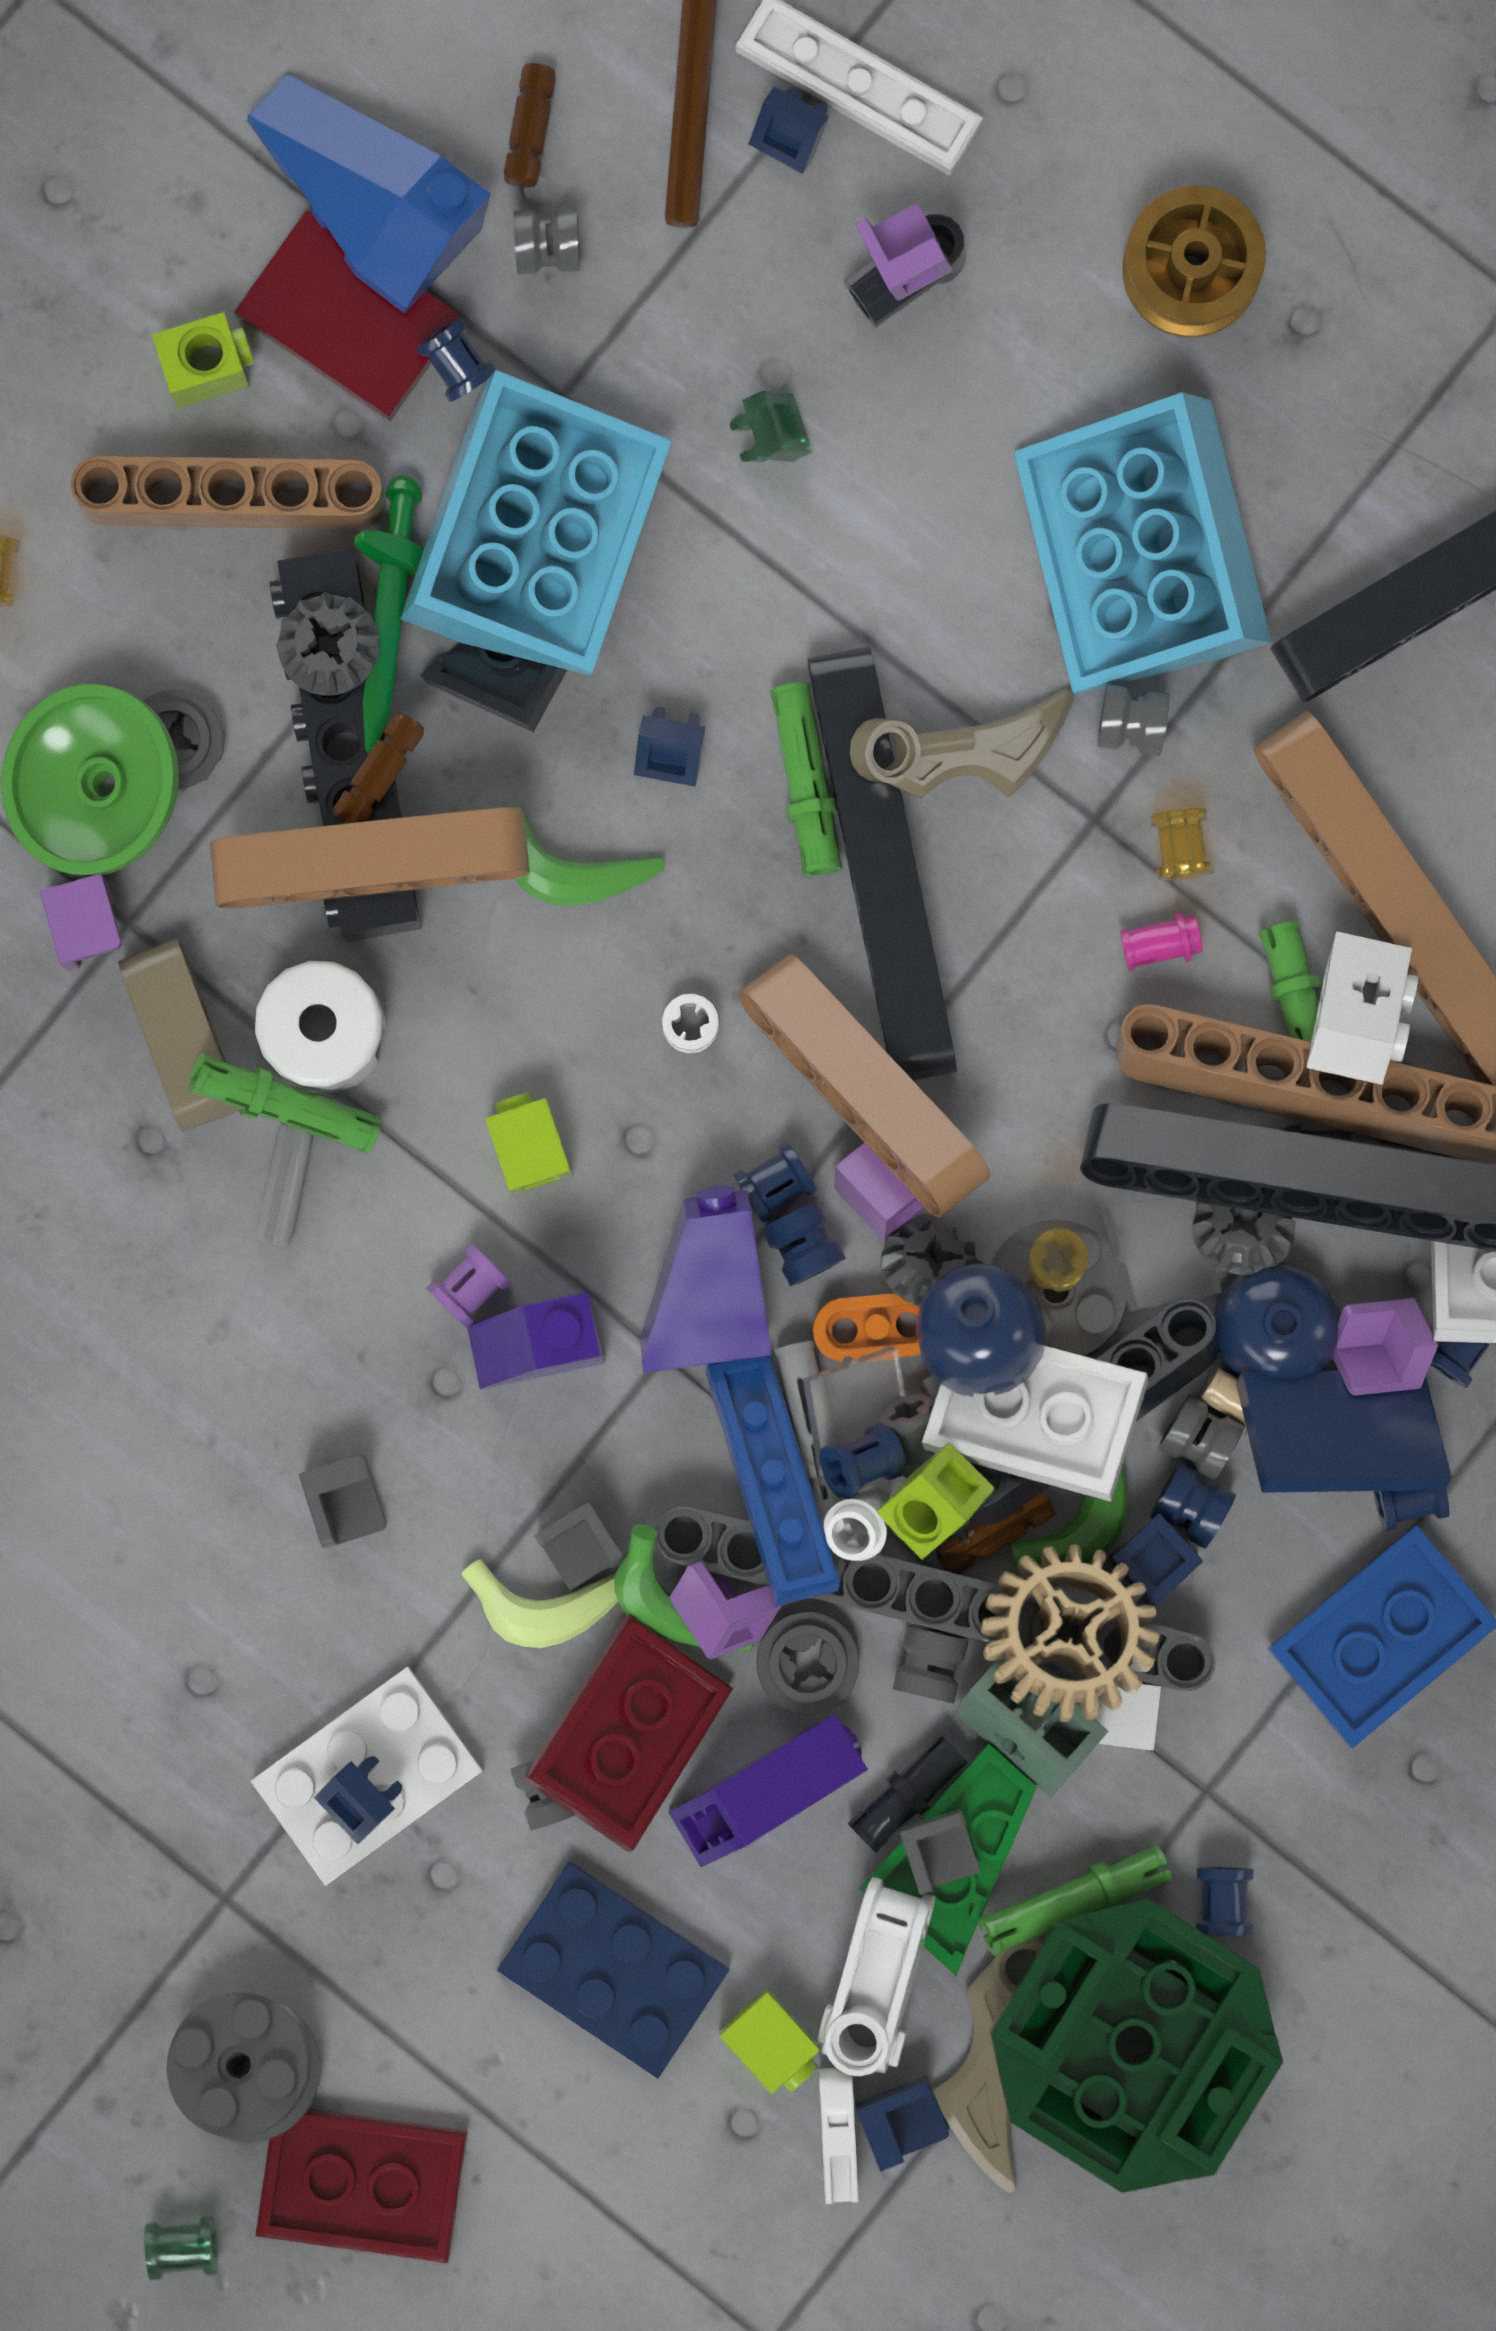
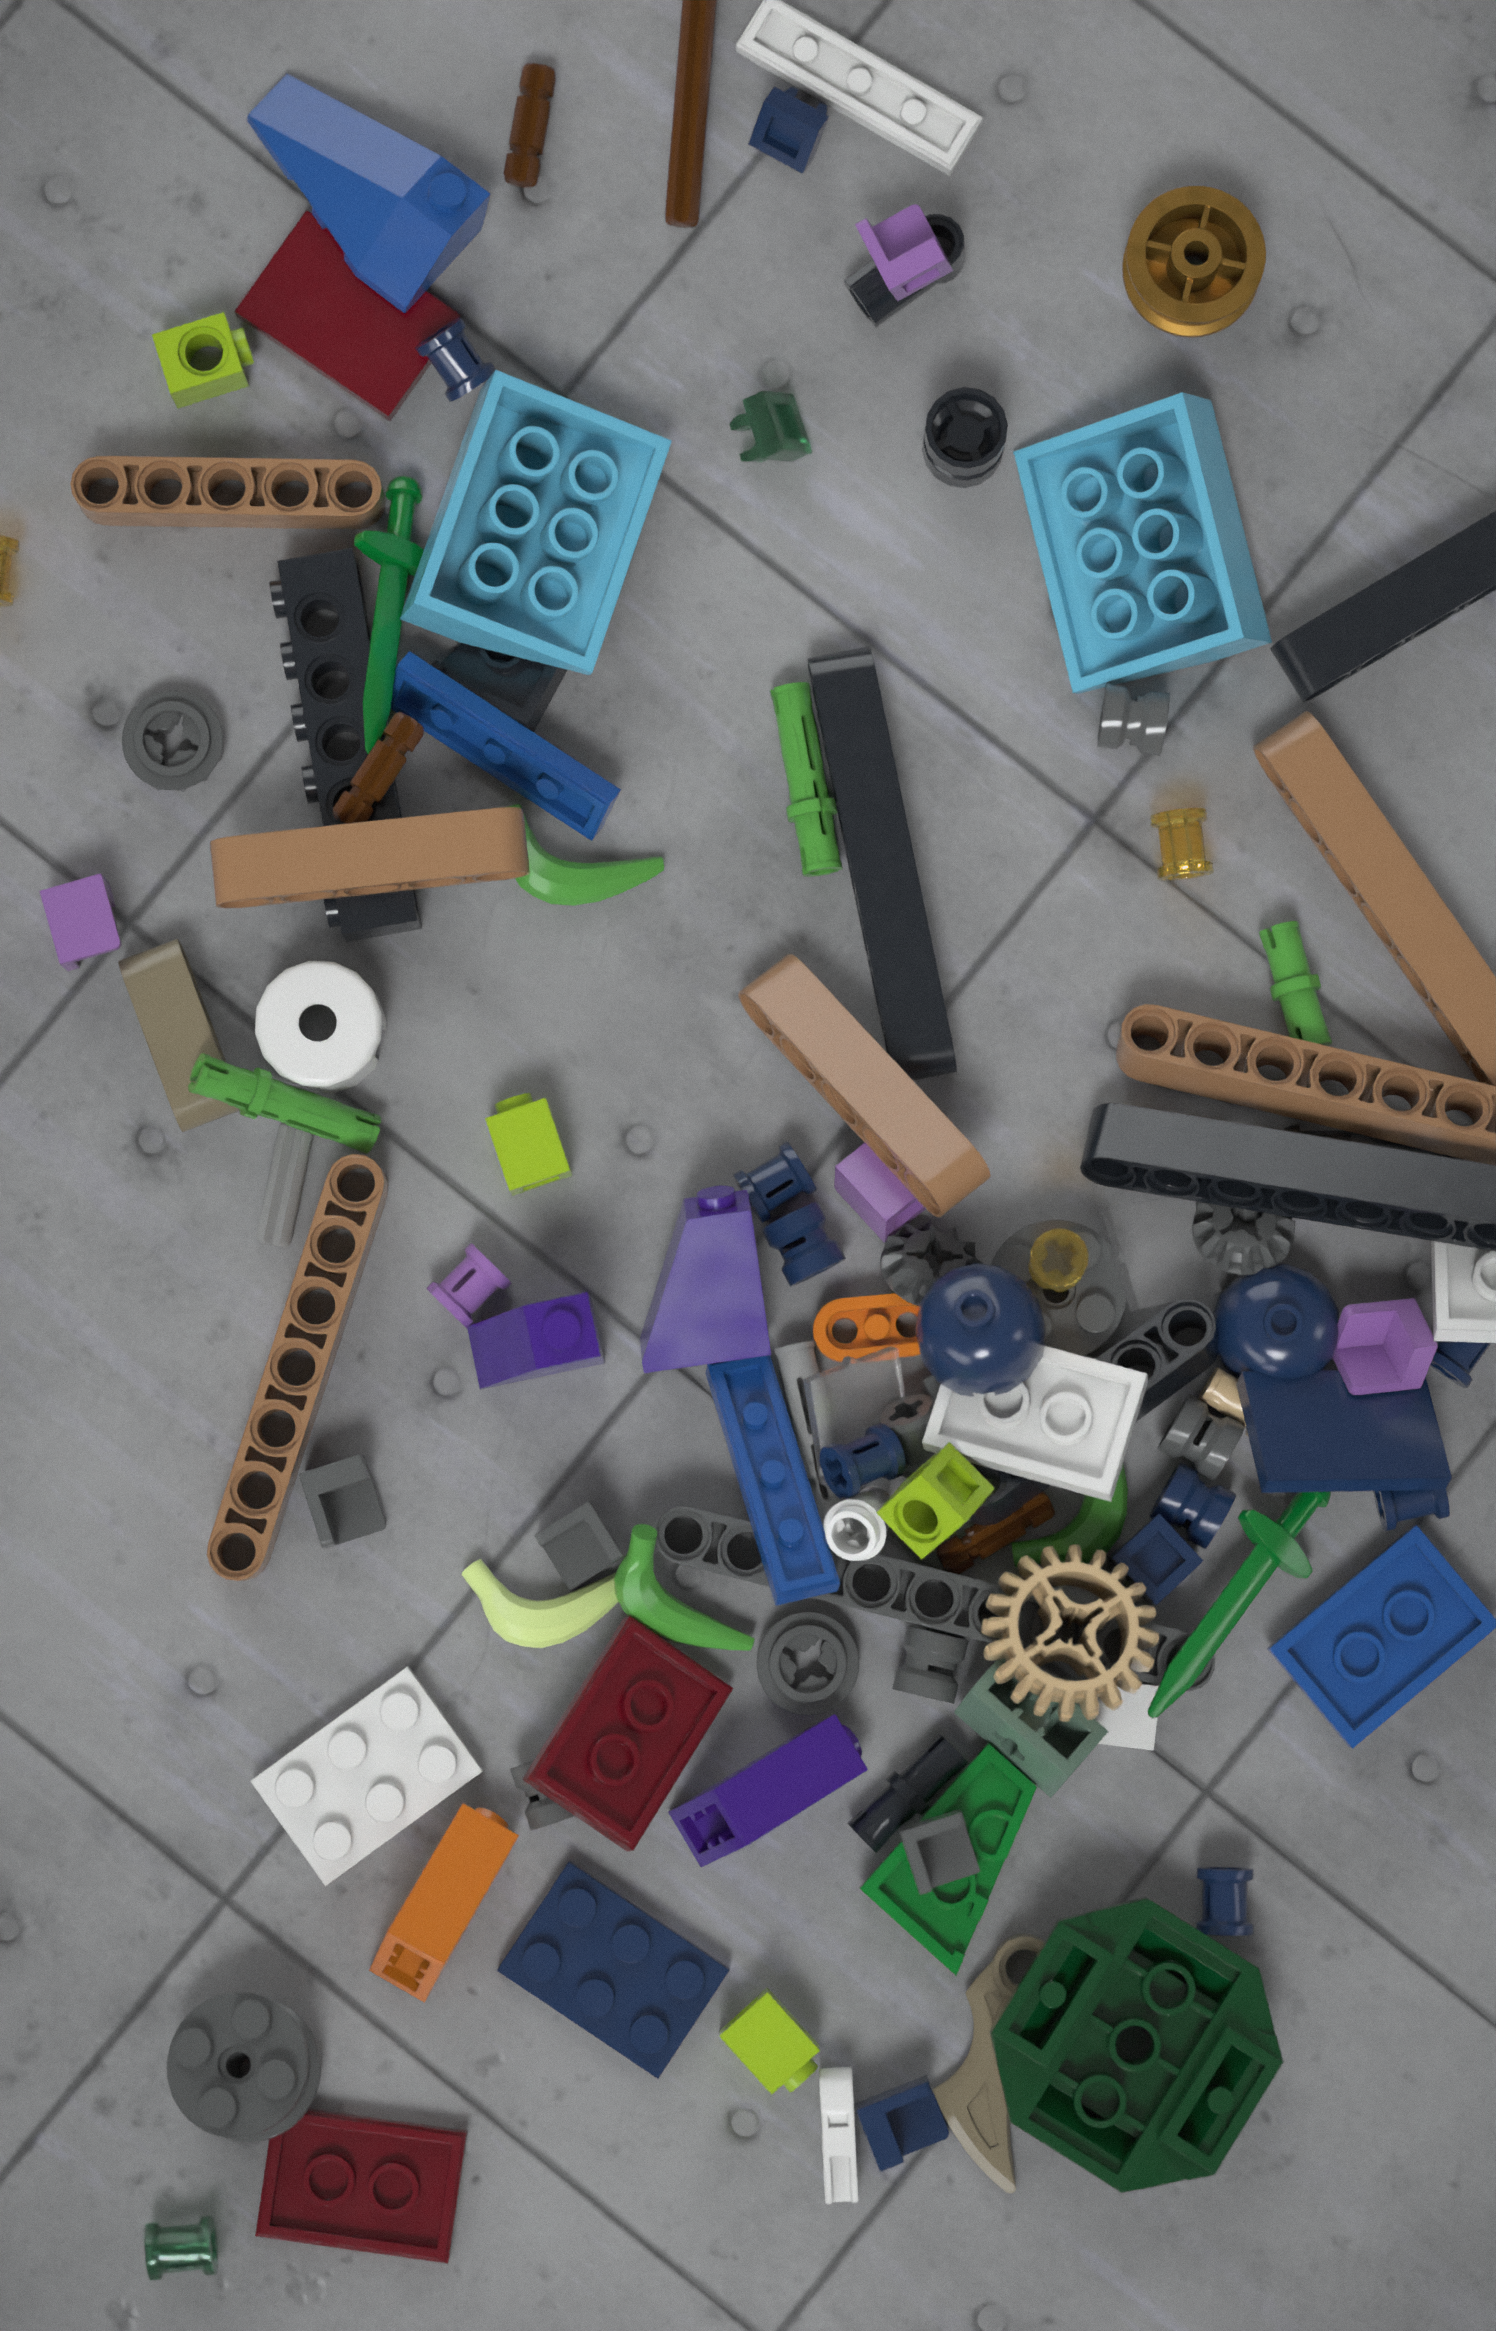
bright green dish [1,684,179,876] -> none
dark grey gear [276,592,380,695] -> none
dark blue tile [314,1756,403,1845] -> none
dark grey wheel [514,207,580,274] -> none
dark blue tile [634,706,705,787] -> none
white bush [662,994,719,1054] -> none
medium lavender panel [669,1562,781,1660] -> none
white piece [816,1877,936,2076] -> none
dark tan piece [850,689,1074,798] -> none
bright green pin [978,1843,1172,1956] -> none
dark pink pin [1120,912,1203,970] -> none
white brick [1306,931,1418,1085] -> none
none -> medium nougat beam [207,1154,389,1581]
none -> orange slope [369,1803,519,2003]
none -> blue tile [391,651,621,841]
none -> black wheel [922,387,1008,488]
none -> green sword [1148,1492,1331,1718]

